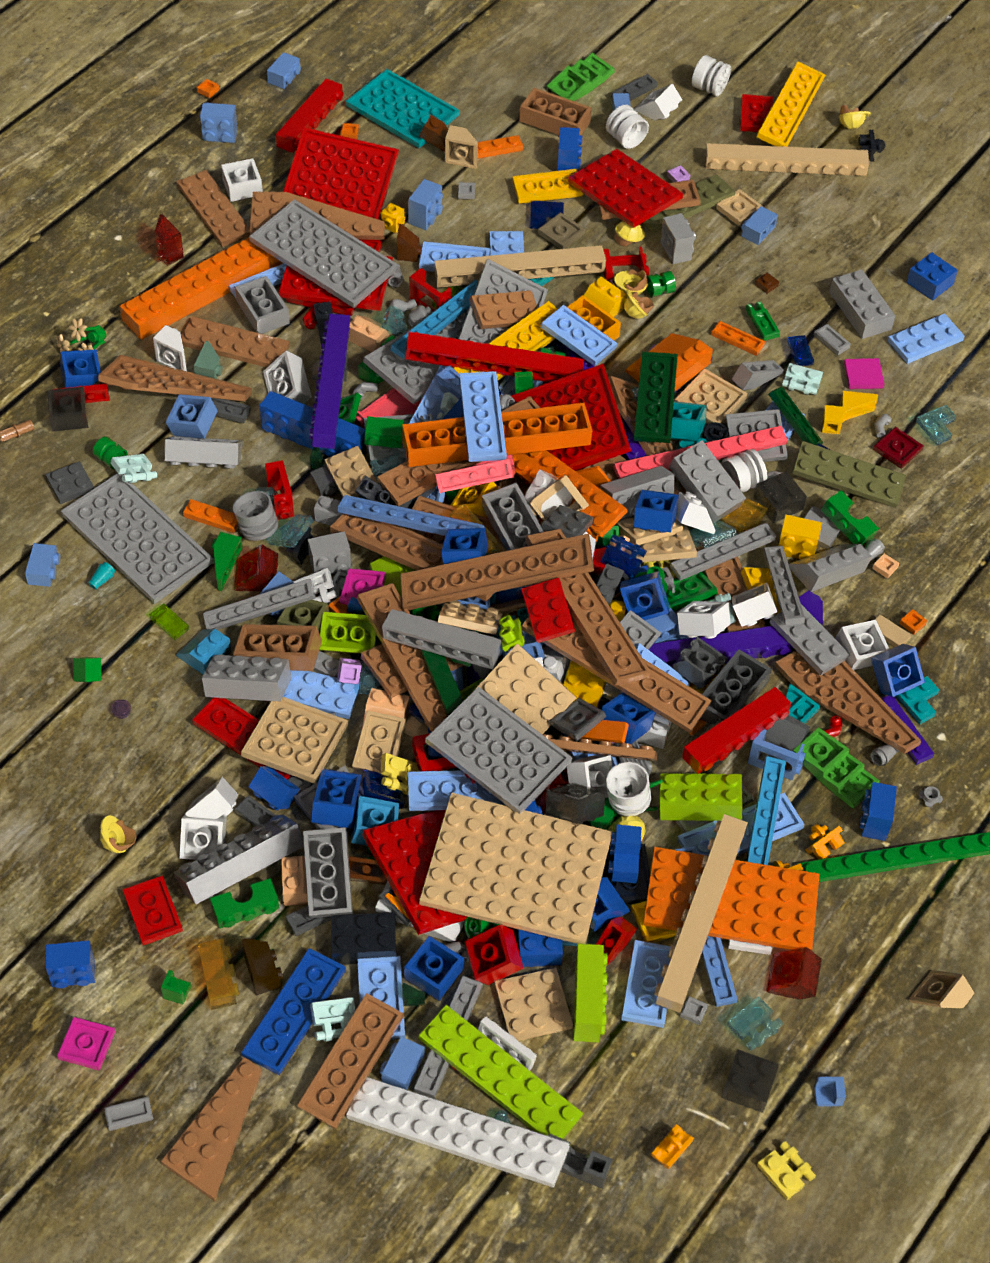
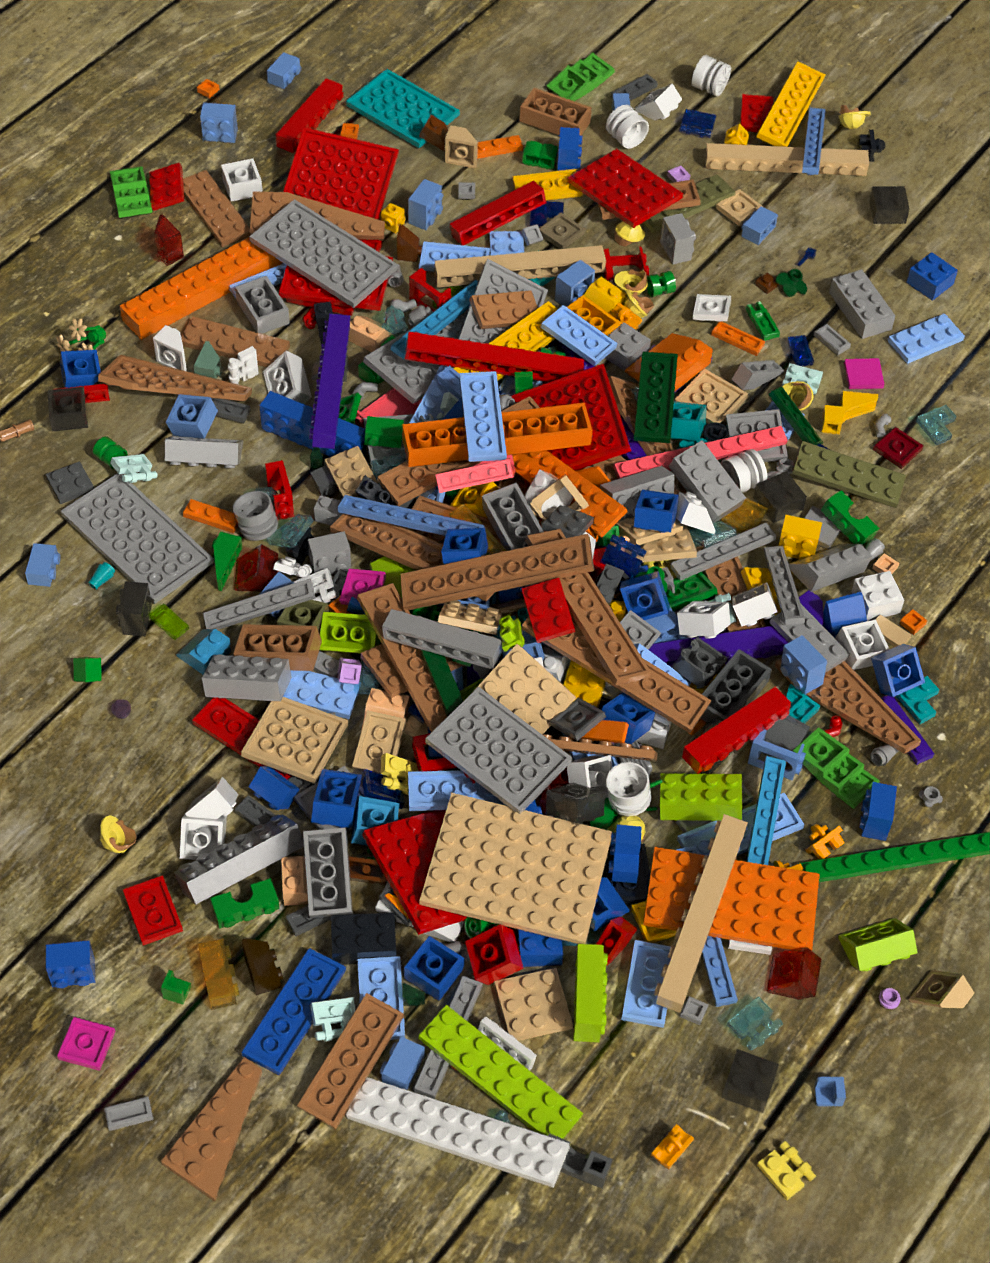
none -> bright green slope [110,166,152,218]
none -> clear smoke brick [116,581,152,637]
none -> red plate [149,162,184,211]
none -> white plate [228,346,258,385]
none -> white plate [273,557,313,577]
none -> red brick [449,180,546,245]
none -> light grey plate [521,224,544,246]
none -> green brick [522,141,558,169]
none -> medium blue brick [555,260,595,307]
none -> light grey brick [605,322,651,371]
none -> light orange hips [609,303,643,330]
none -> clear blue plate [680,109,717,138]
none -> white plate [693,294,731,322]
none -> yellow brick [724,123,749,145]
none -> dark green plate [775,269,807,297]
none -> light grey plate [776,458,794,474]
none -> medium blue brick [780,635,827,695]
none -> light yellow piece [783,381,814,411]
none -> clear blue hand [797,248,817,267]
none -> medium blue plate [802,108,825,175]
none -> slope [822,592,867,638]
none -> lime slope [838,918,917,971]
none -> white brick [851,571,904,621]
none -> clear smoke brick [869,186,910,224]
none -> lavender plate [879,988,901,1009]

